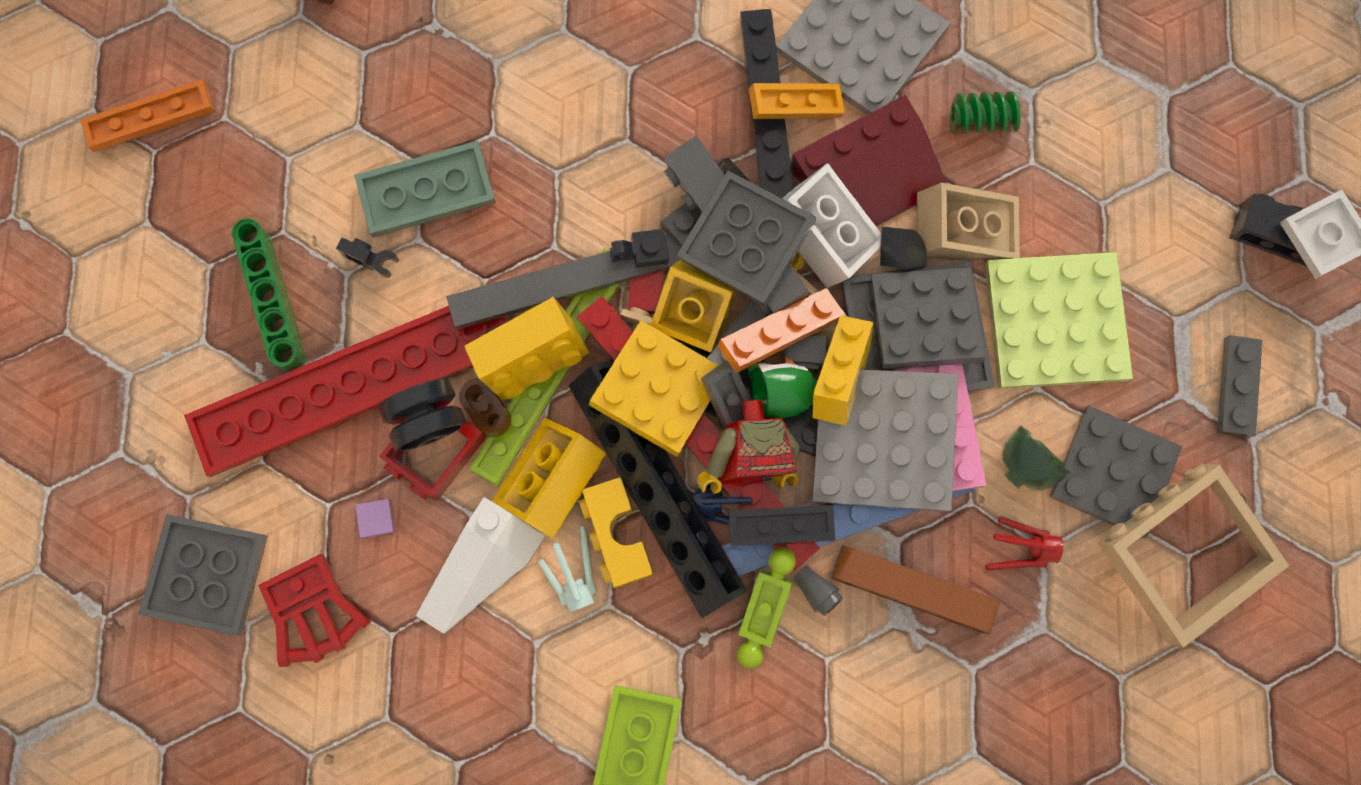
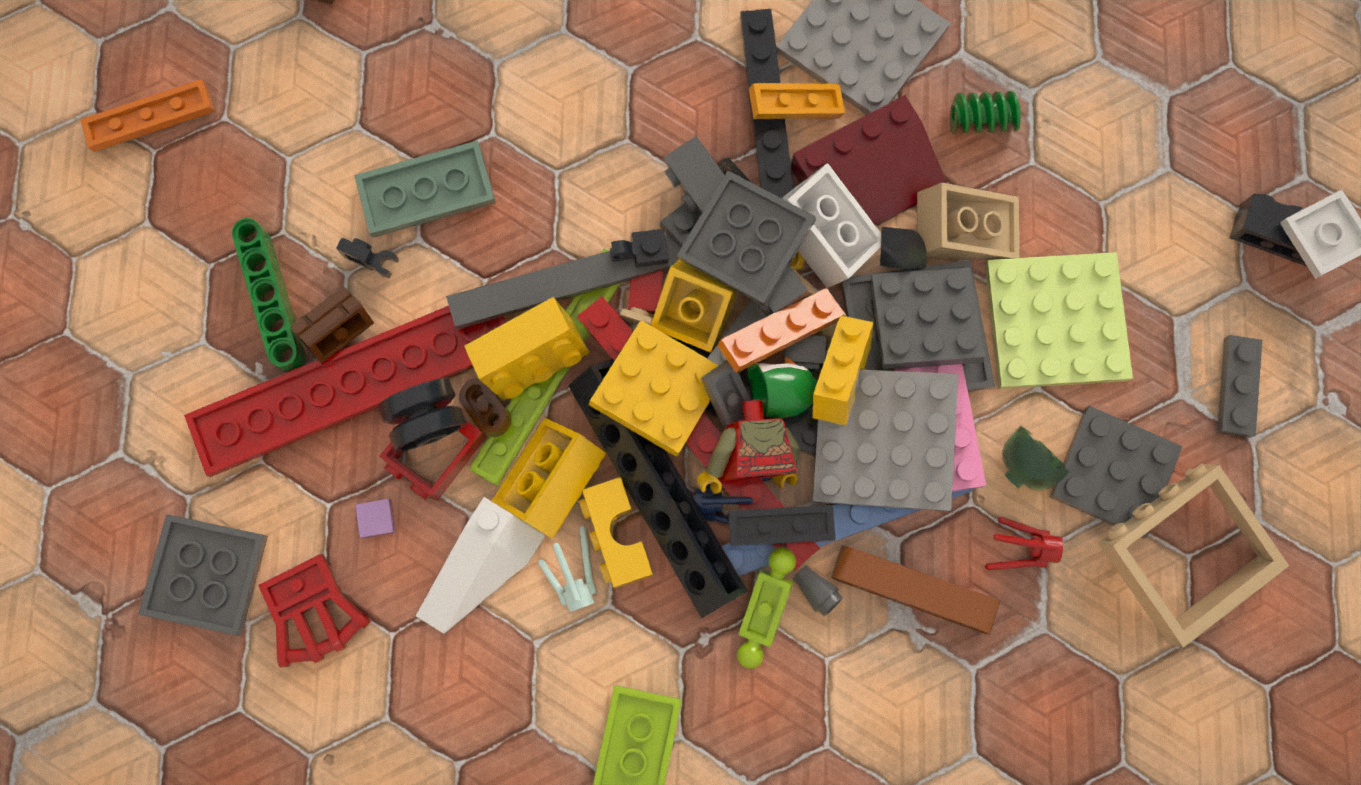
none -> reddish brown brick [290,286,374,364]

